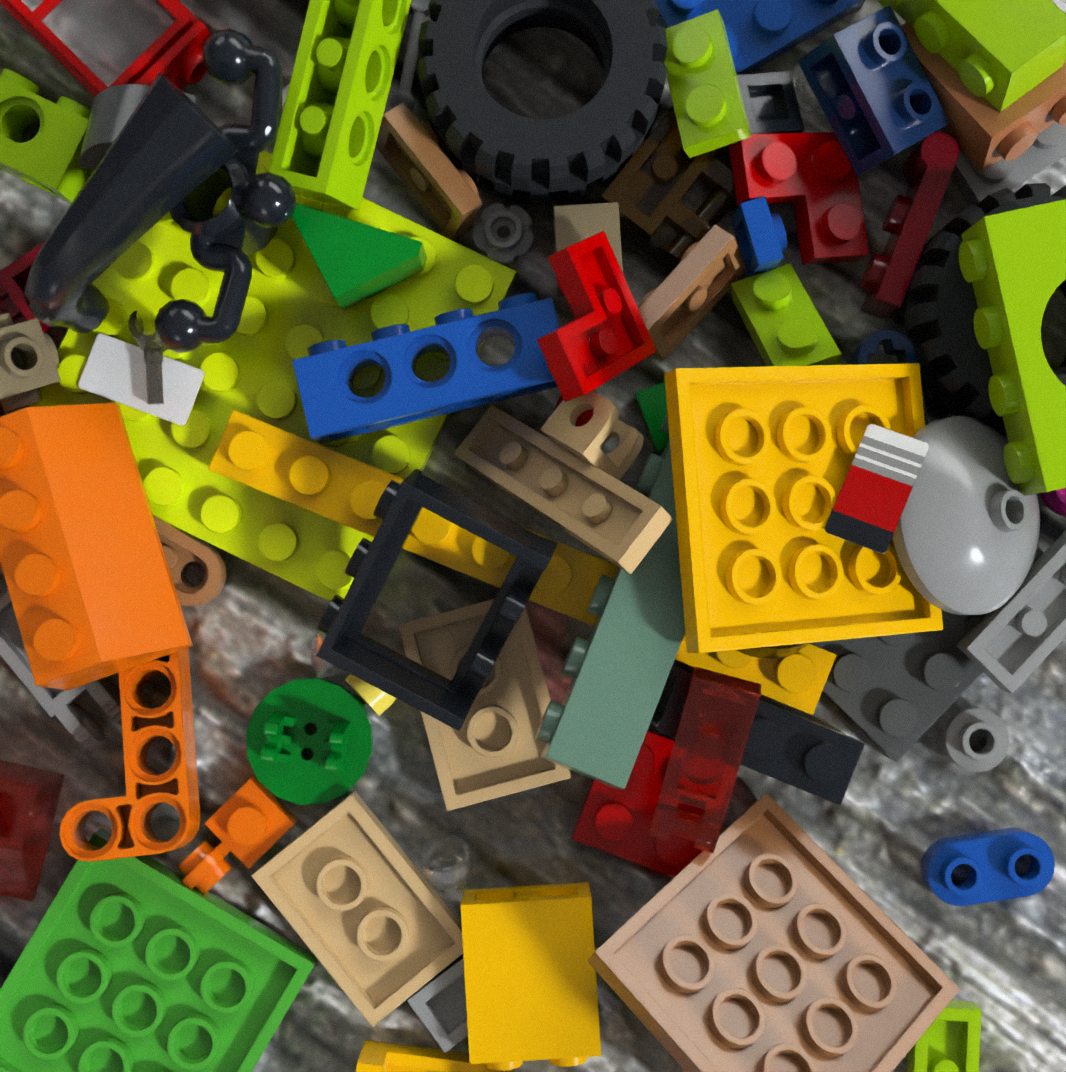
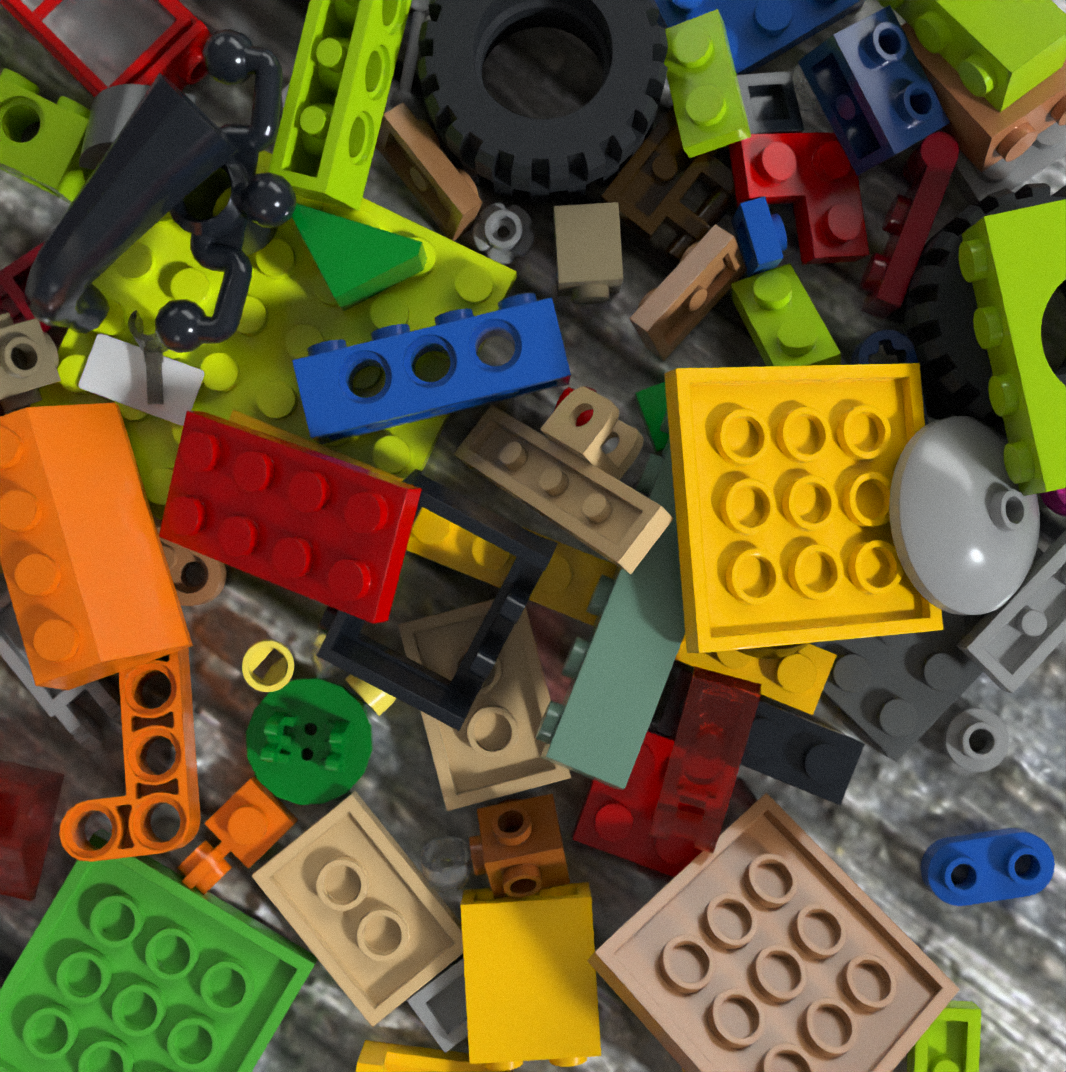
red plate [536,231,657,402] -> none
sticker [825,424,929,553] -> none
none -> red plate [159,411,422,624]
none -> light yellow hinge [242,639,294,692]
none -> dark orange brick [469,794,570,899]

